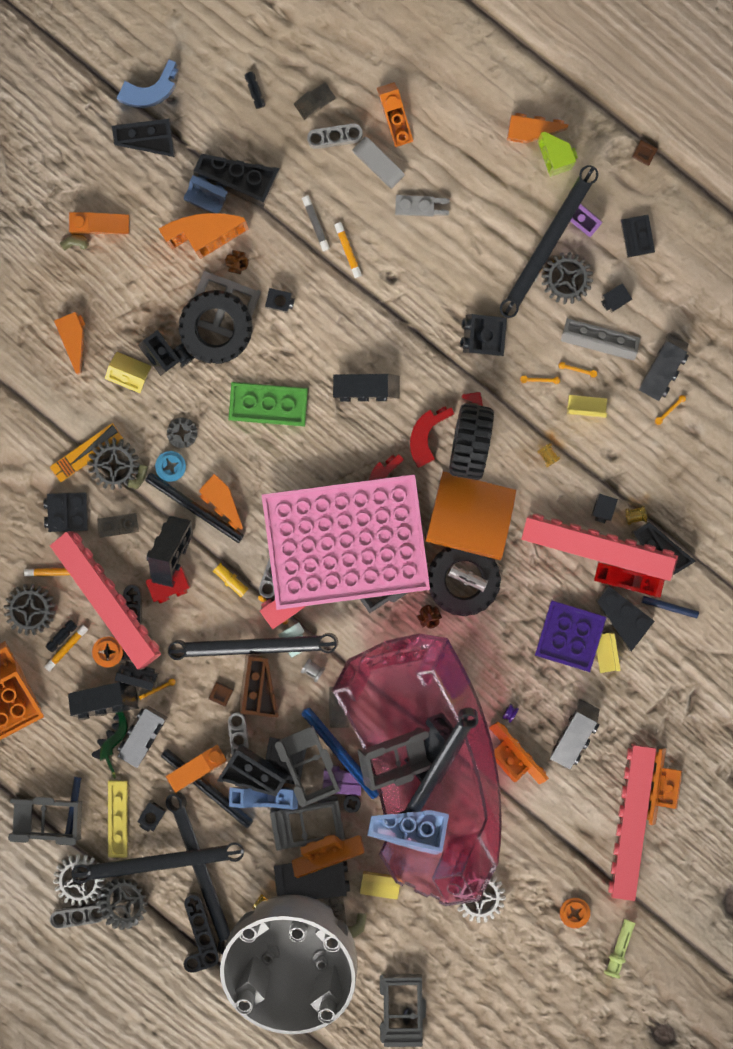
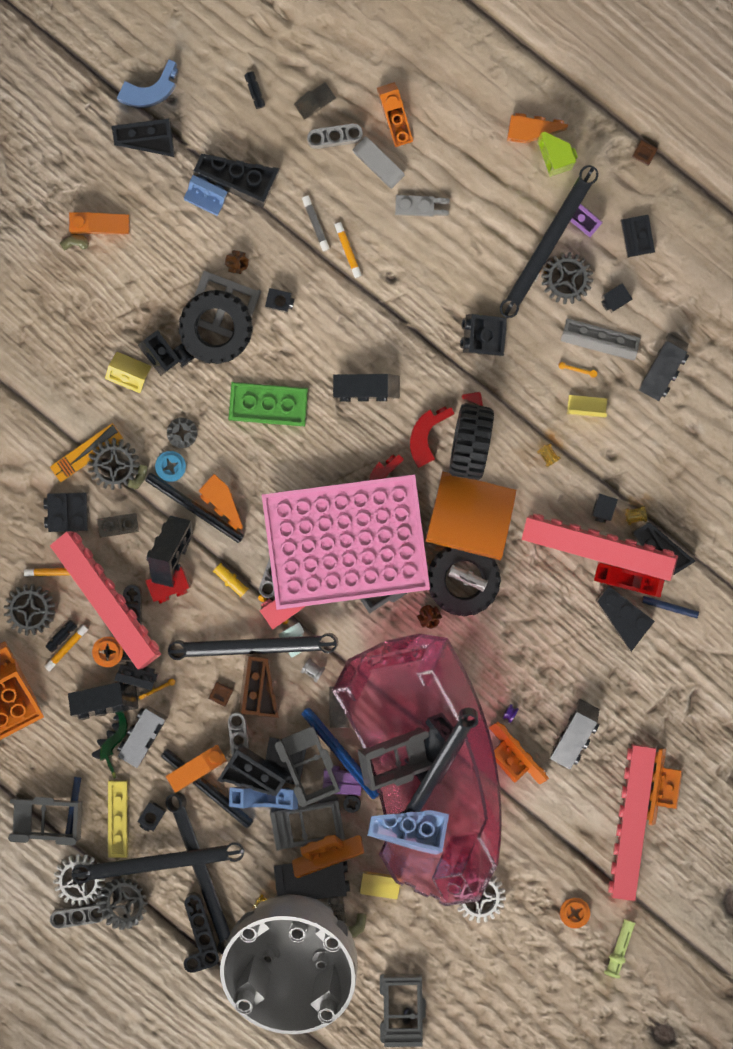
orange slope [54,312,86,375] -> none
orange slope [159,213,249,259] -> none
light orange hinge [520,376,560,384] -> none
dark purple plate [535,600,607,672] -> none
light yellow panel [596,632,621,673] -> none
light orange hinge [655,395,686,425] -> none

